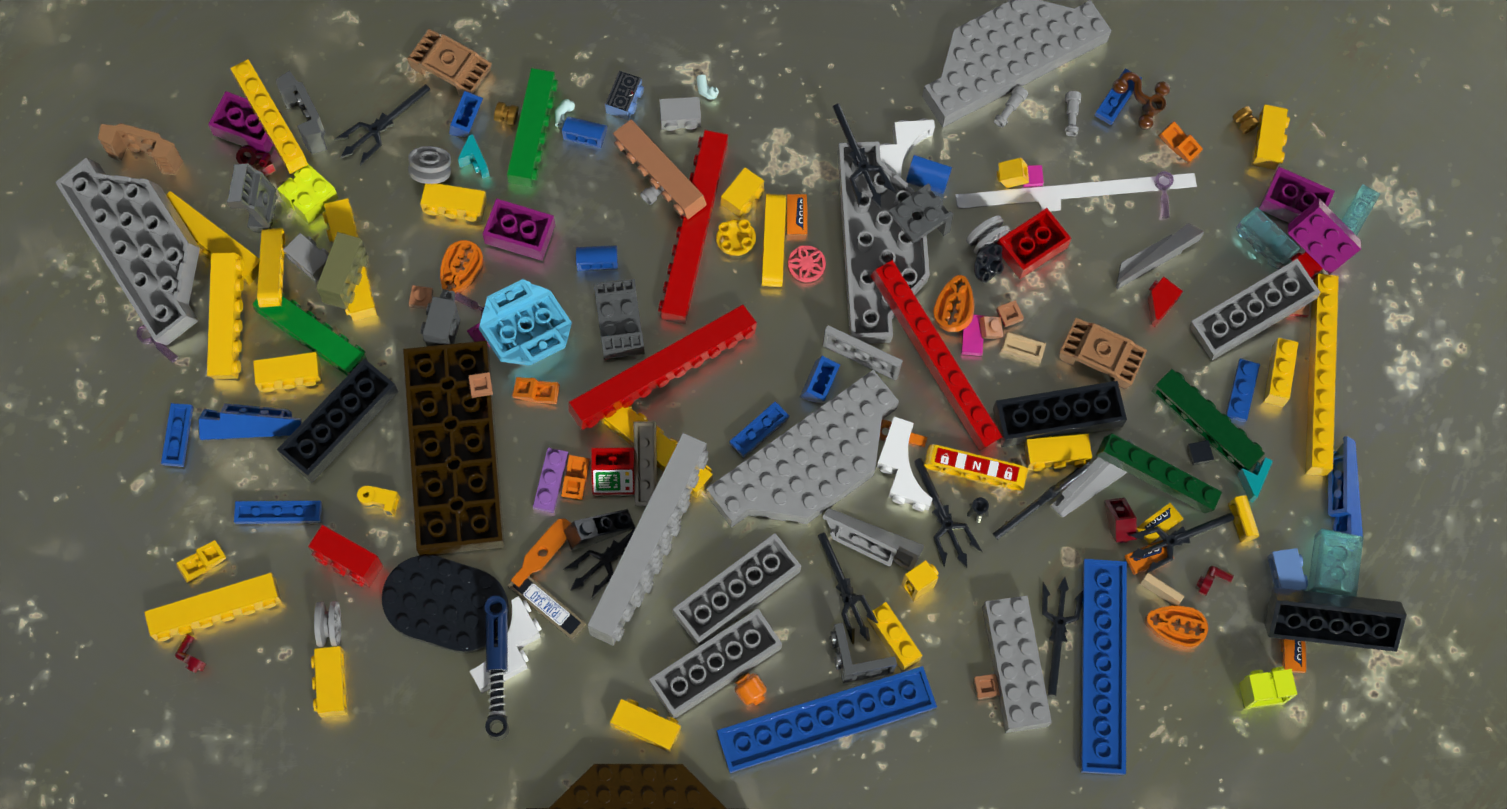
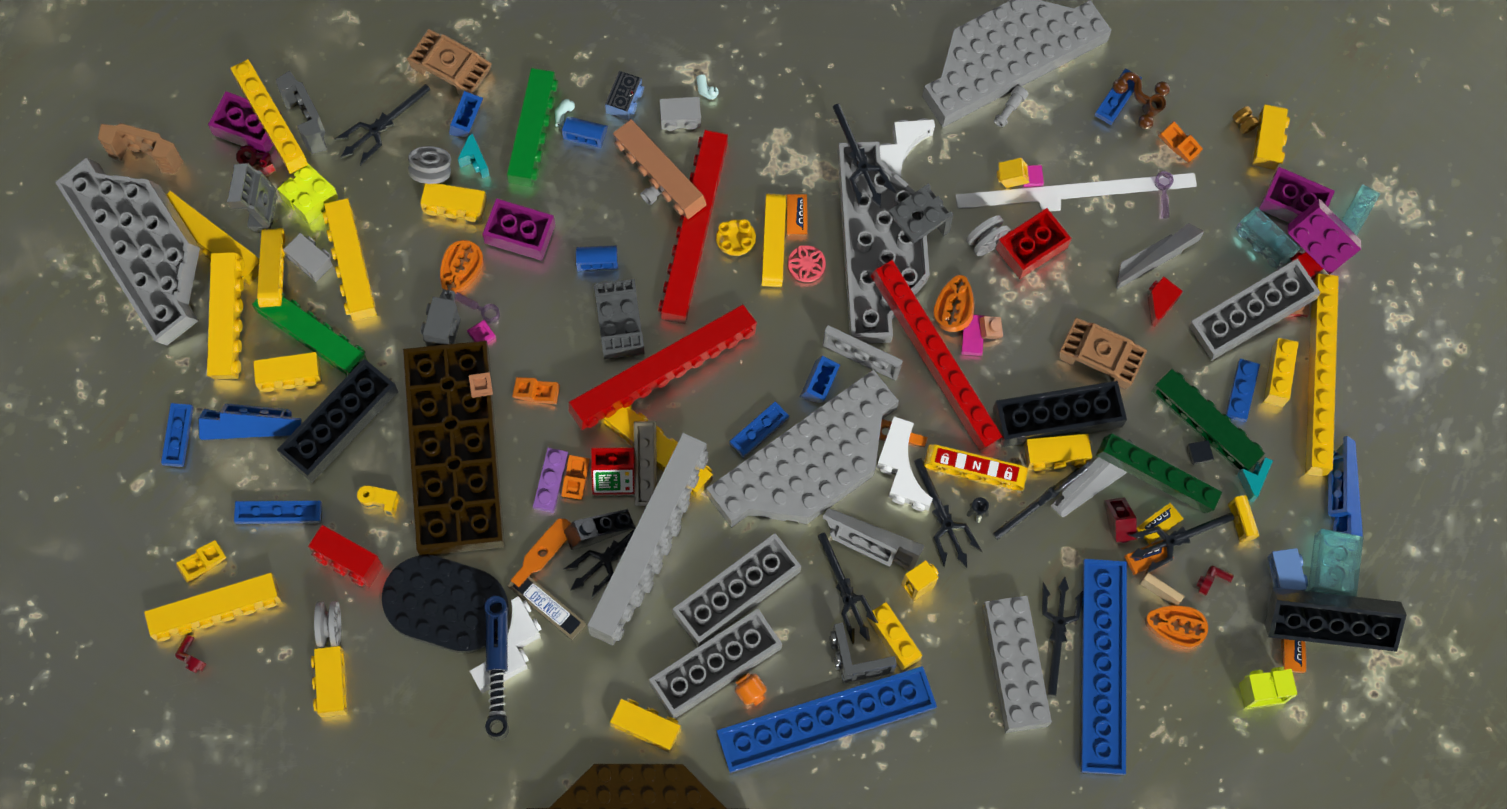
clear purple piece [136,325,178,363] -> none
olive brick [316,232,369,310] -> none
nougat plate [409,285,433,309] -> none
medium azure piece [479,279,572,366] -> none
pearl gold wheel [494,102,519,125] -> none
yellow brick [721,168,765,218] -> none
blue brick [906,155,952,194] -> none
black dish [974,243,1004,283] -> none
nougat plate [974,674,1000,700] -> none
nougat plate [996,300,1024,328] -> none
tan tile [1001,331,1046,364] -> none
light grey piece [1065,91,1081,136] -> none

